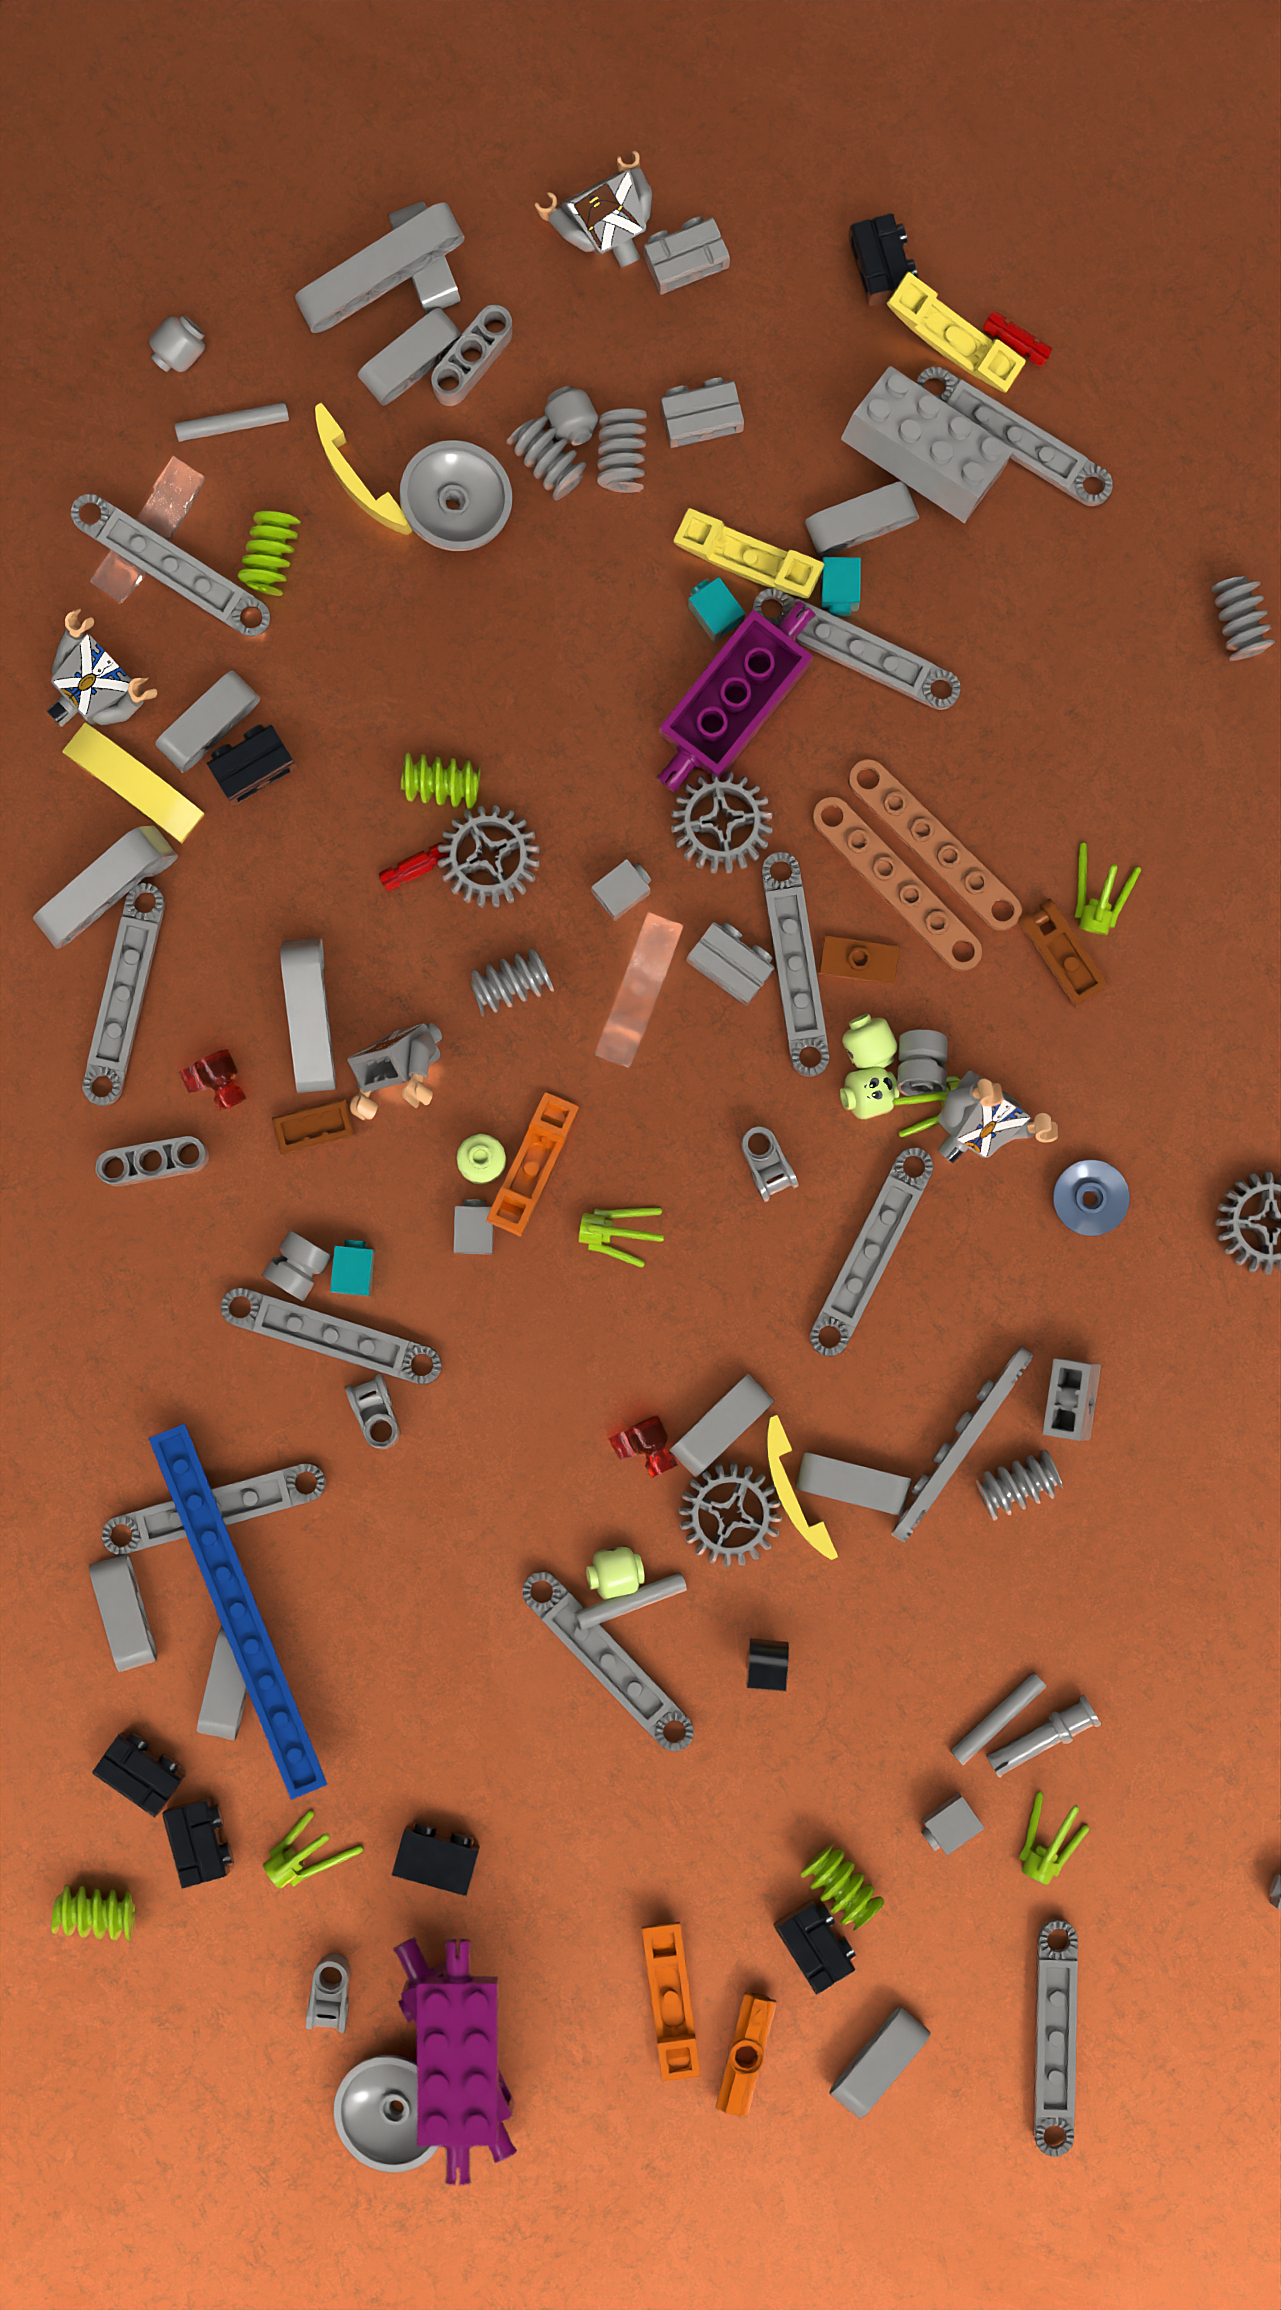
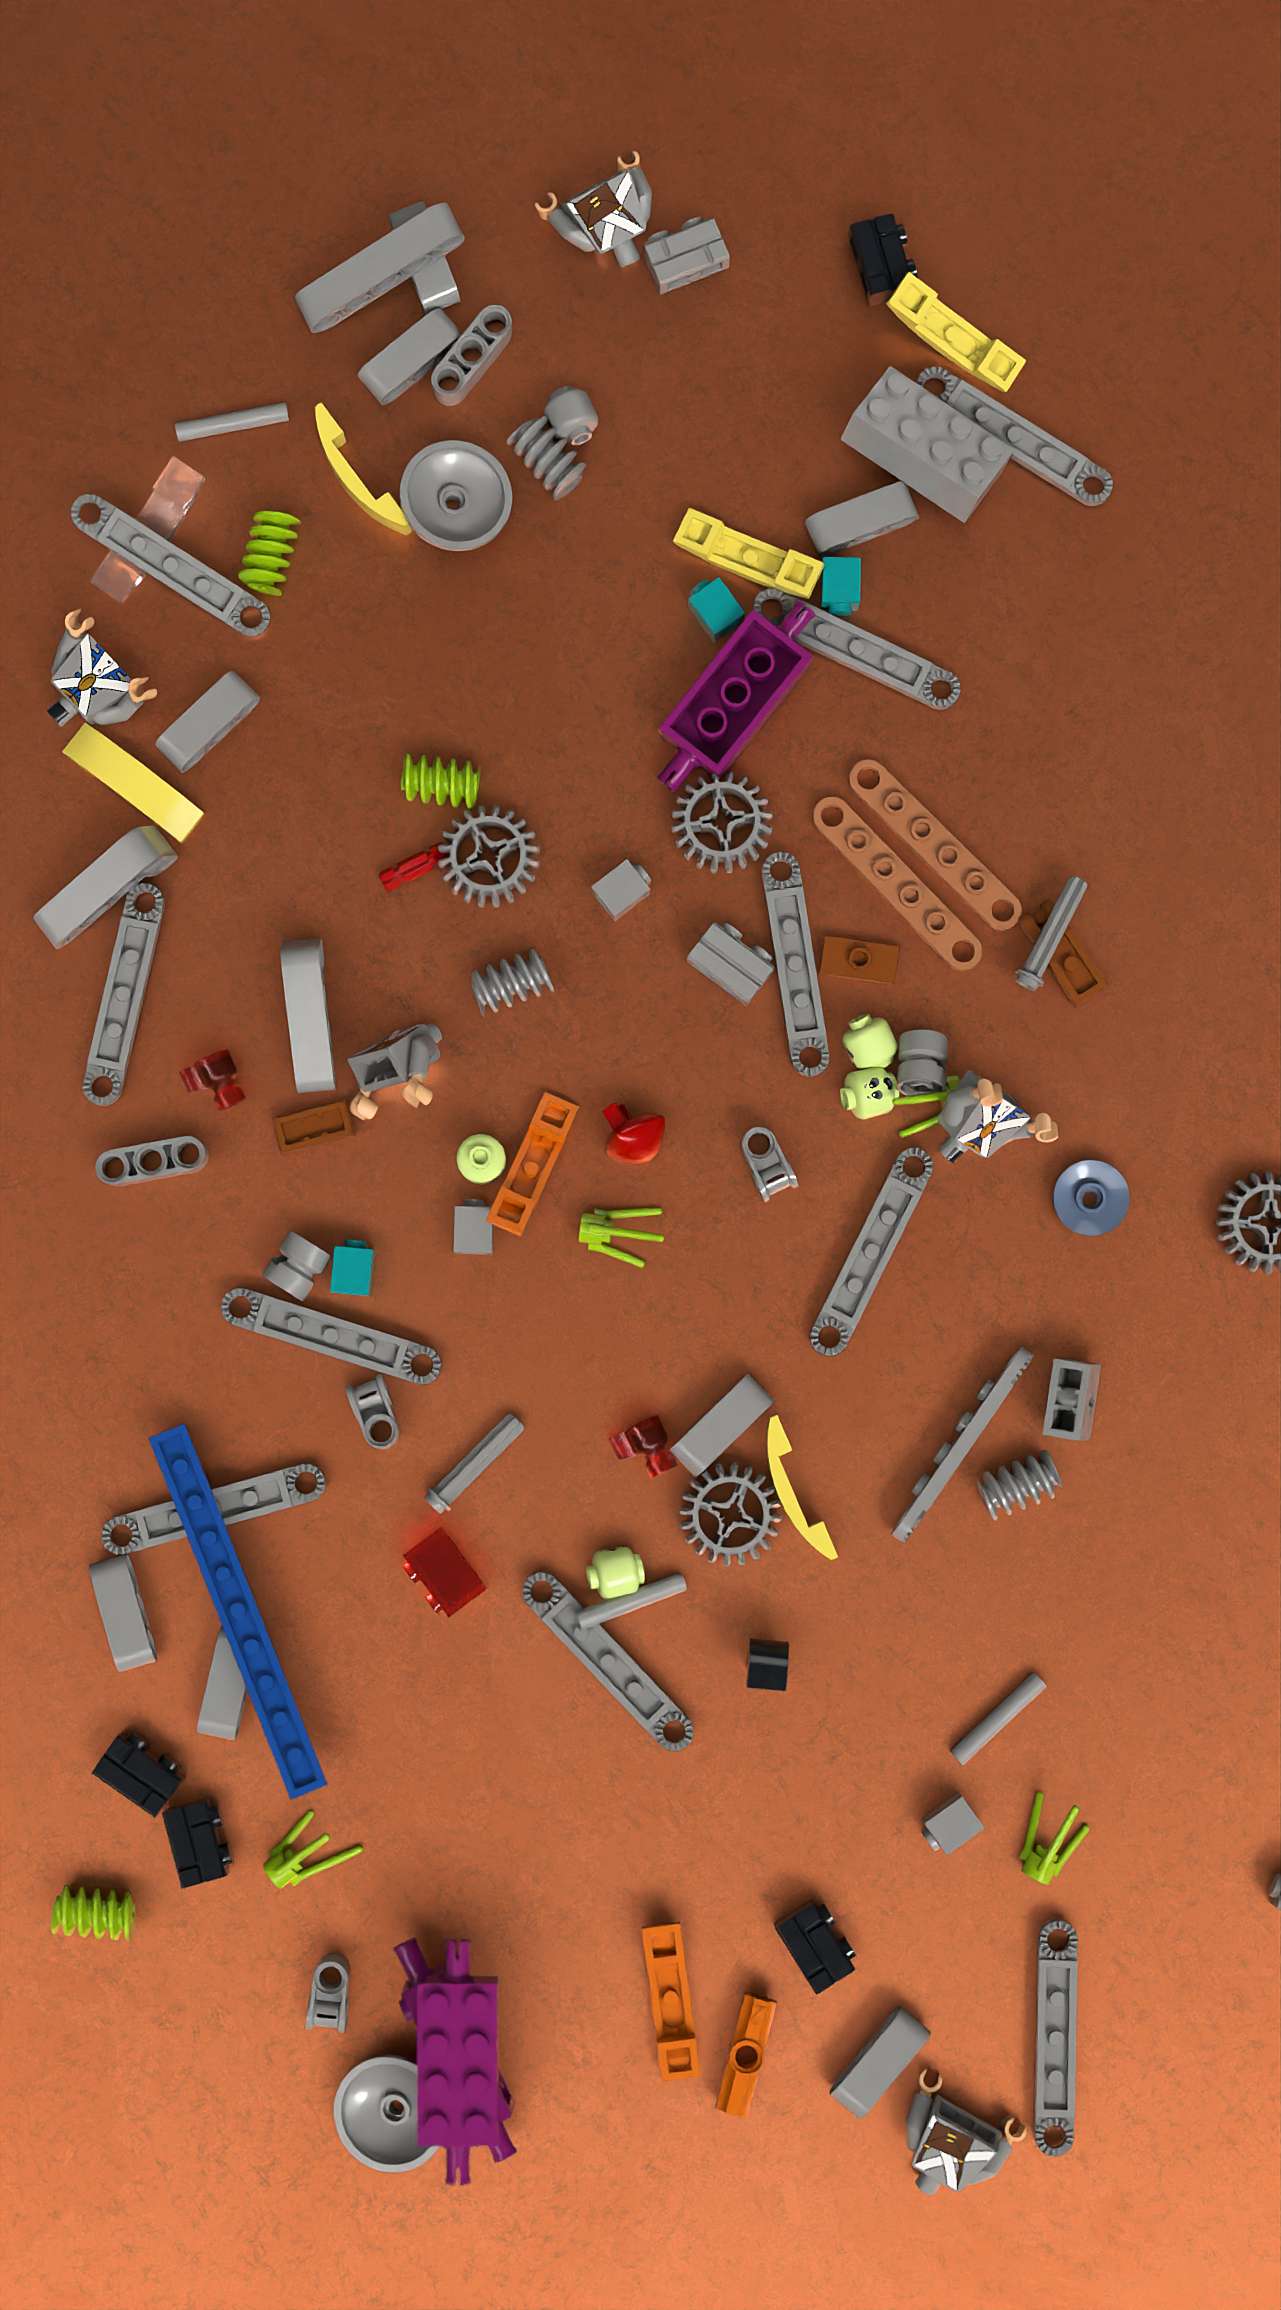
light grey head [149,315,205,372] -> none
black brick [206,724,297,806] -> none
black brick [392,1822,480,1896] -> none
clear slope [595,912,684,1068] -> none
light grey piece [597,408,647,493] -> none
light grey brick [660,378,744,448] -> none
light grey beam [795,1452,912,1516] -> none
lime piece [800,1844,885,1930] -> none
red axle [983,311,1052,366] -> none
light grey pin [987,1695,1101,1777] -> none
lime plant [1074,842,1141,935] -> none
light grey piece [1211,576,1275,661] -> none
none -> clear red brick [402,1527,487,1618]
none -> light grey axle [424,1413,525,1514]
none -> red piece [602,1103,665,1165]
none -> light grey torso [906,2069,1027,2195]
none -> light grey axle [1015,876,1088,991]

